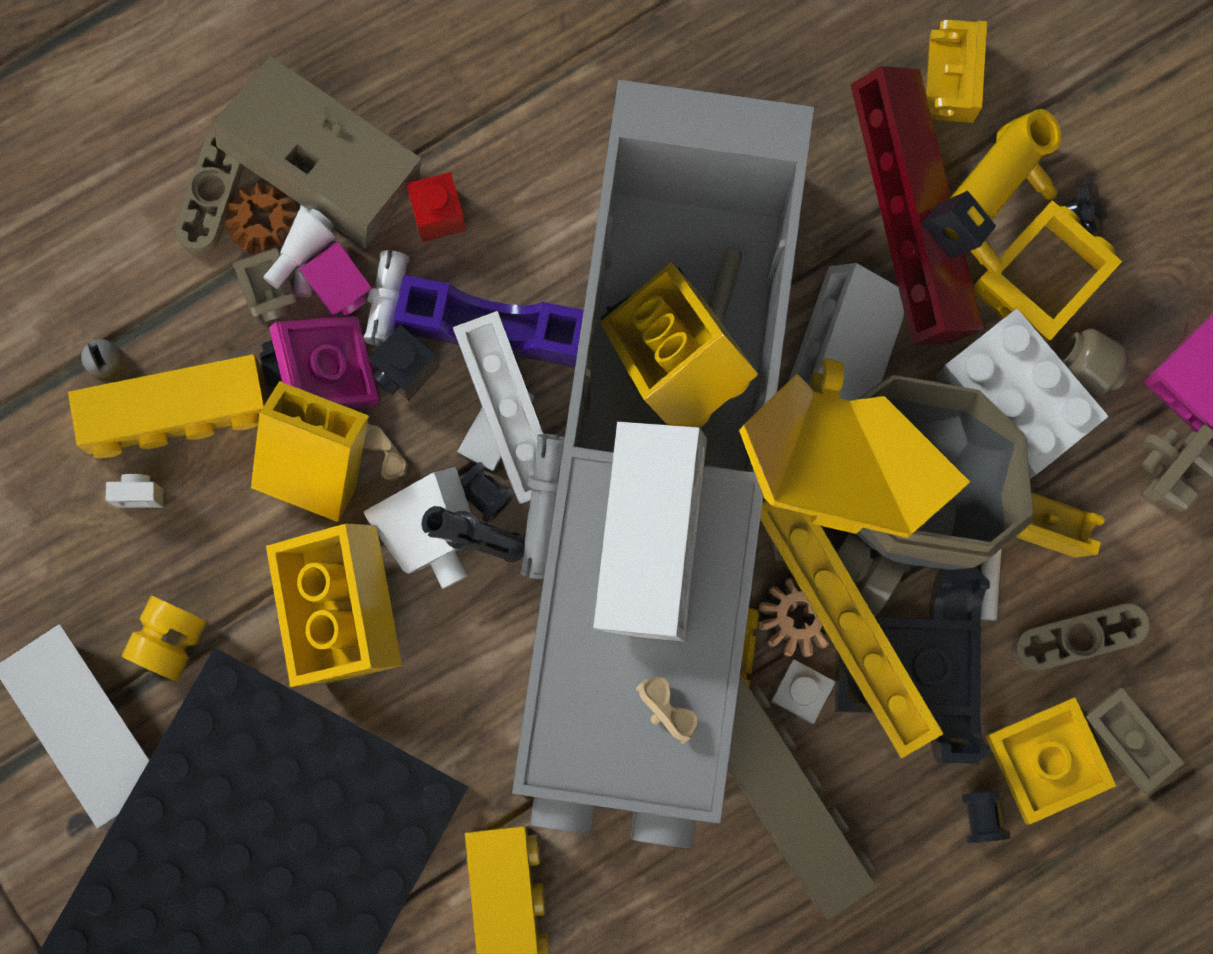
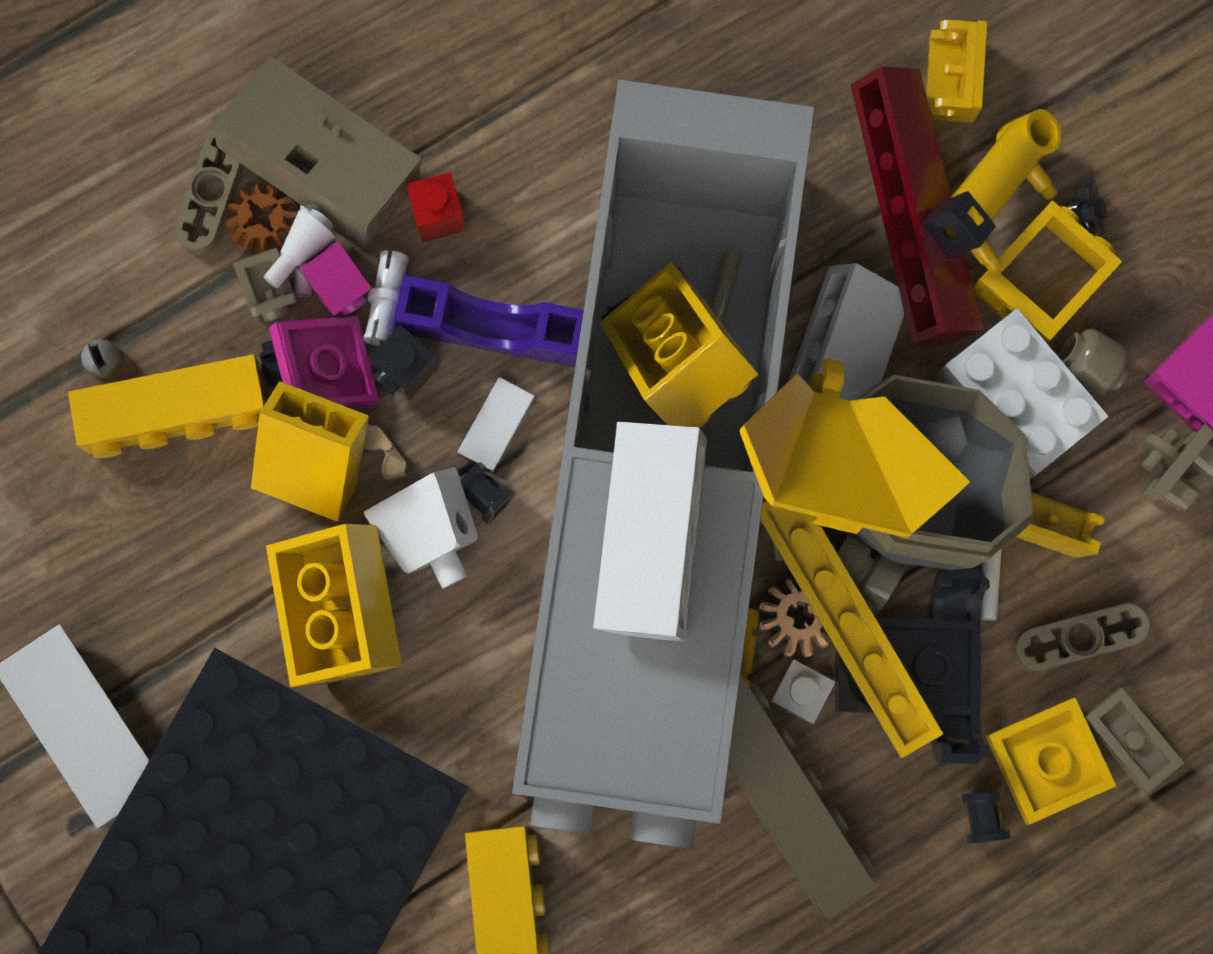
white plate [105,474,164,508] -> none
yellow wheel [121,595,208,682] -> none
black pin [421,506,525,563] -> none
white plate [453,311,543,504] -> none
light grey pin [520,434,565,579] -> none
tan piece [636,677,698,744] -> none

